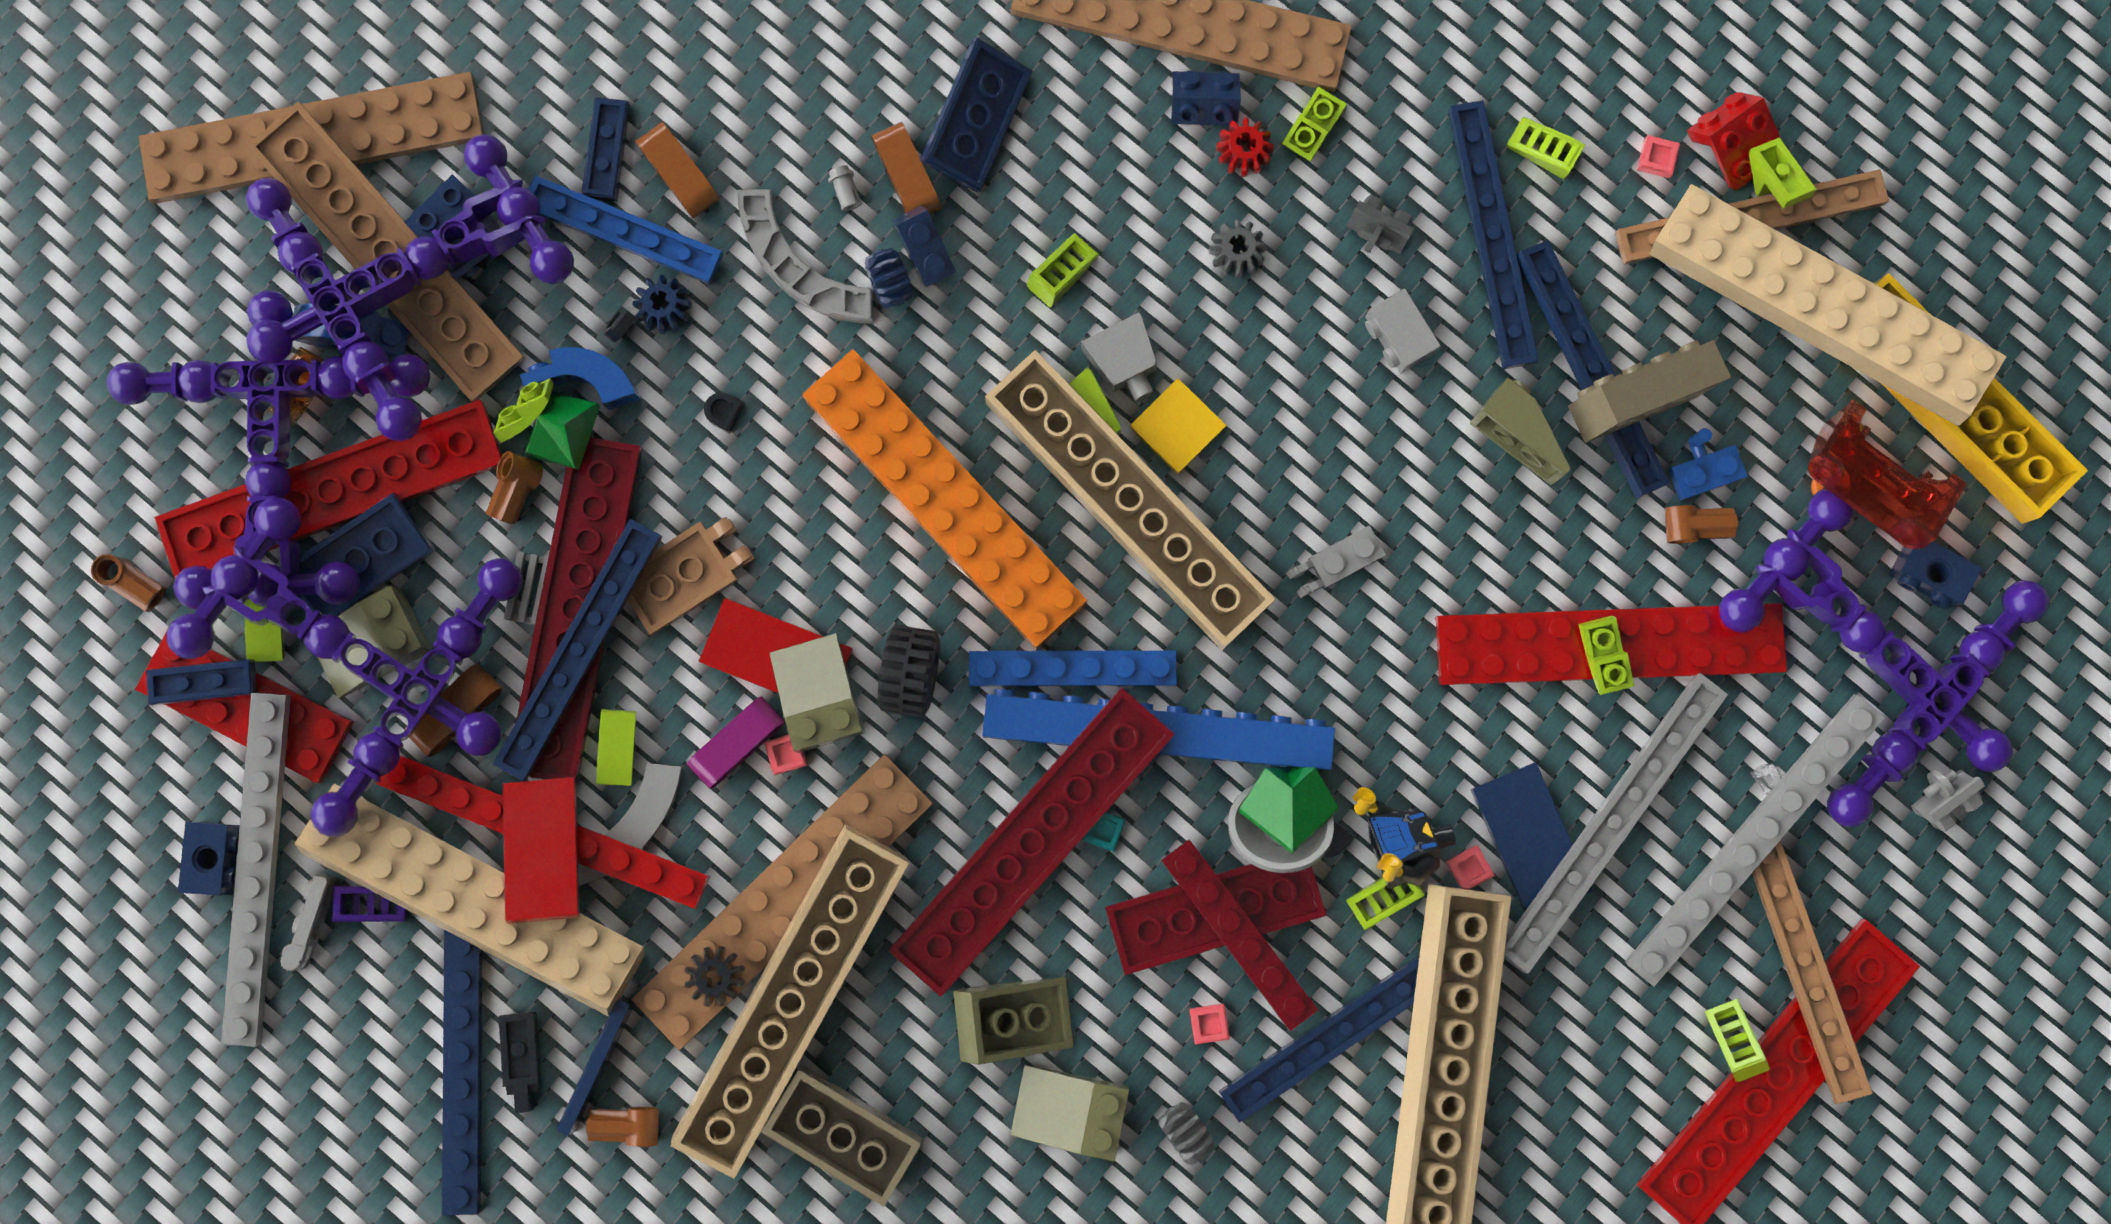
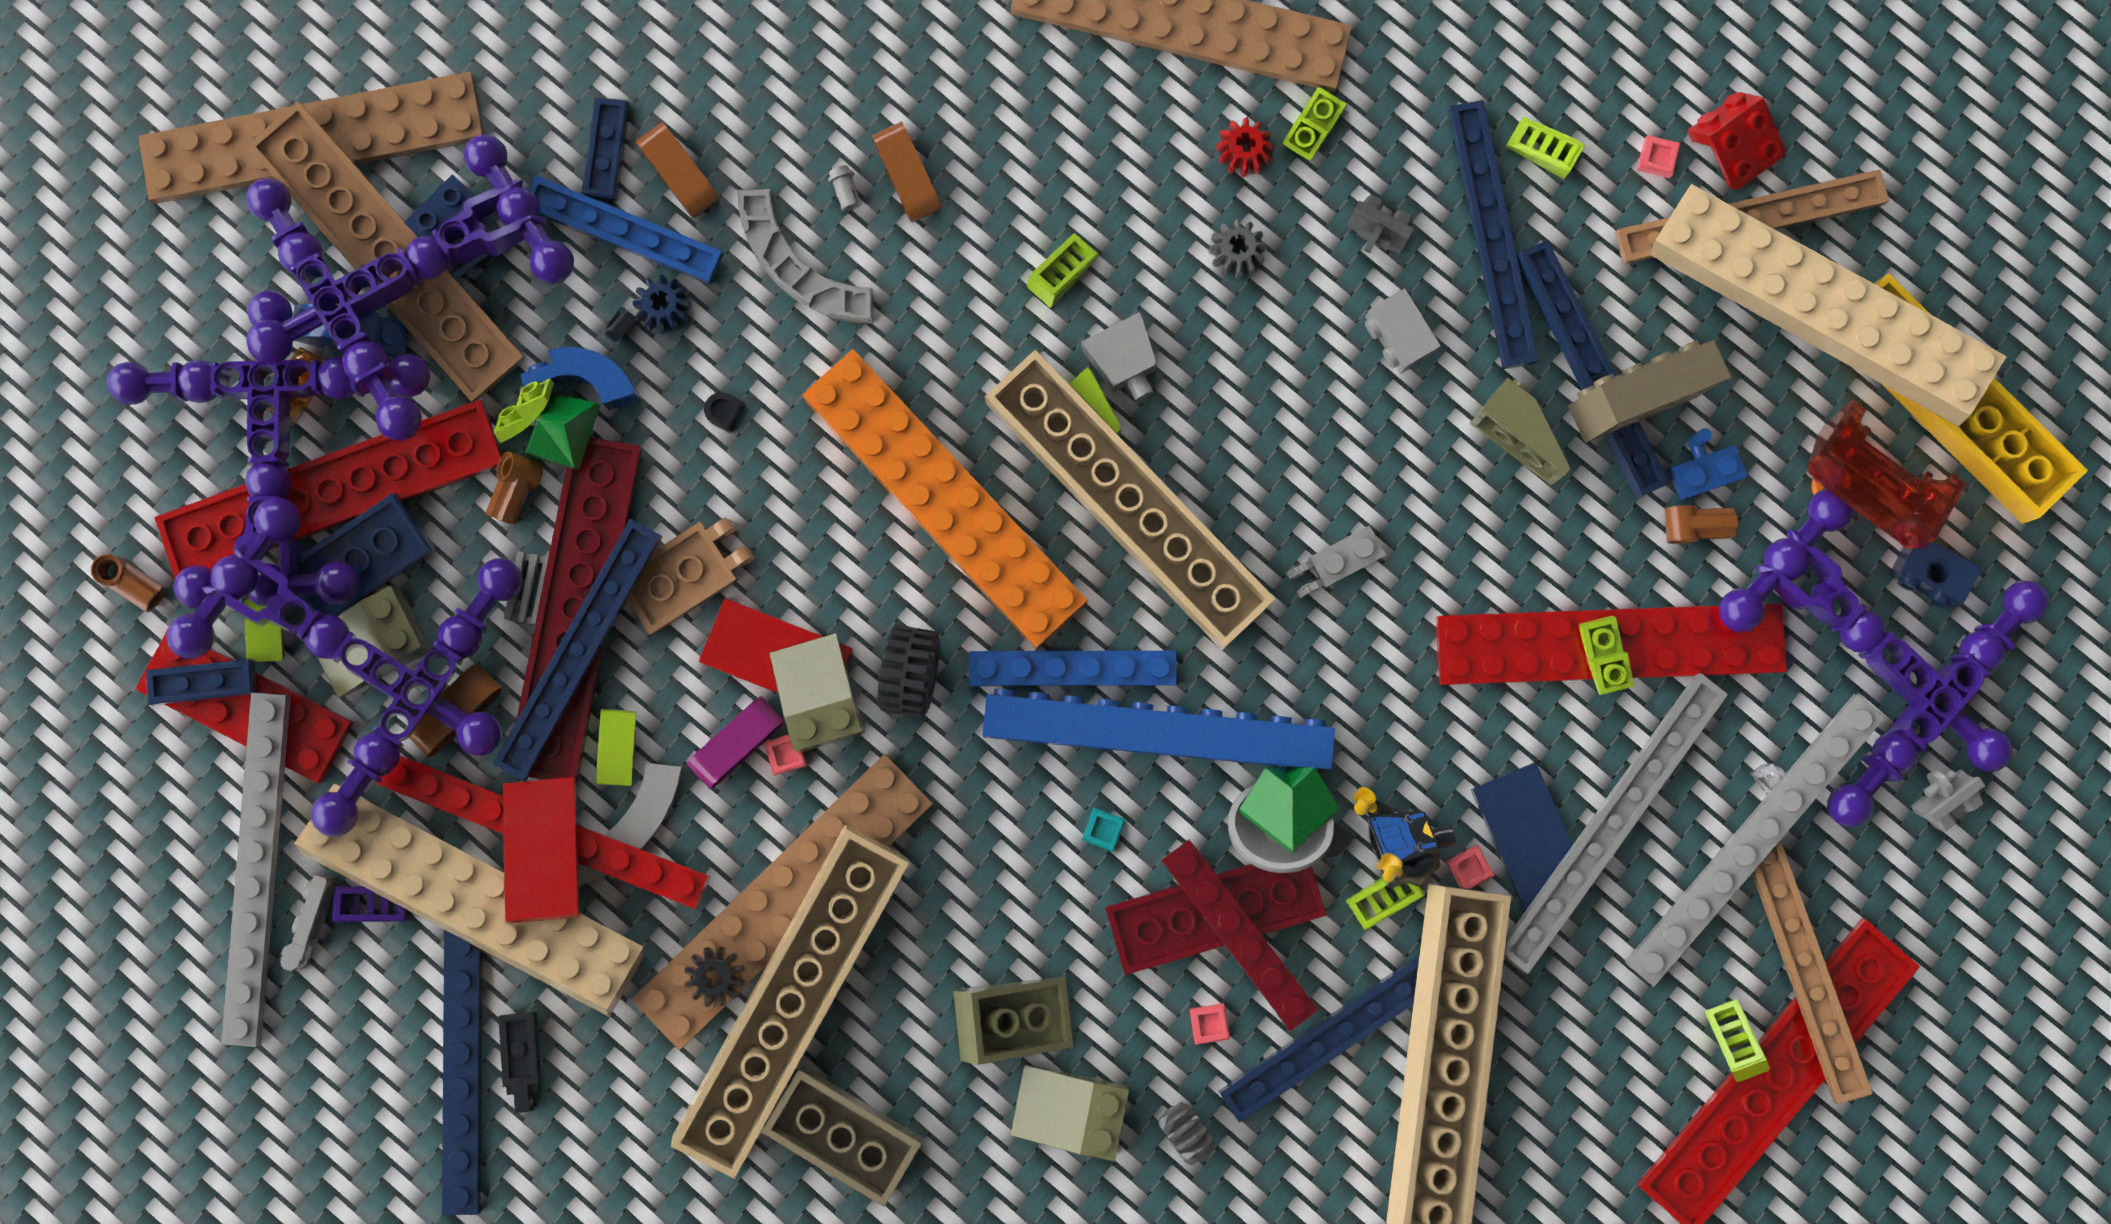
dark blue brick [178,822,240,896] -> none
dark blue tile [557,997,635,1136] -> none
dark orange piece [586,1107,660,1147] -> none
dark blue gear [865,248,913,309] -> none
dark red plate [888,687,1175,997] -> none
dark blue brick [891,205,956,287] -> none
dark blue tile [920,38,1033,193] -> none
yellow tile [1129,378,1226,475] -> none
dark blue bracket [1171,71,1241,126] -> none
lime slope [1749,137,1816,209] -> none

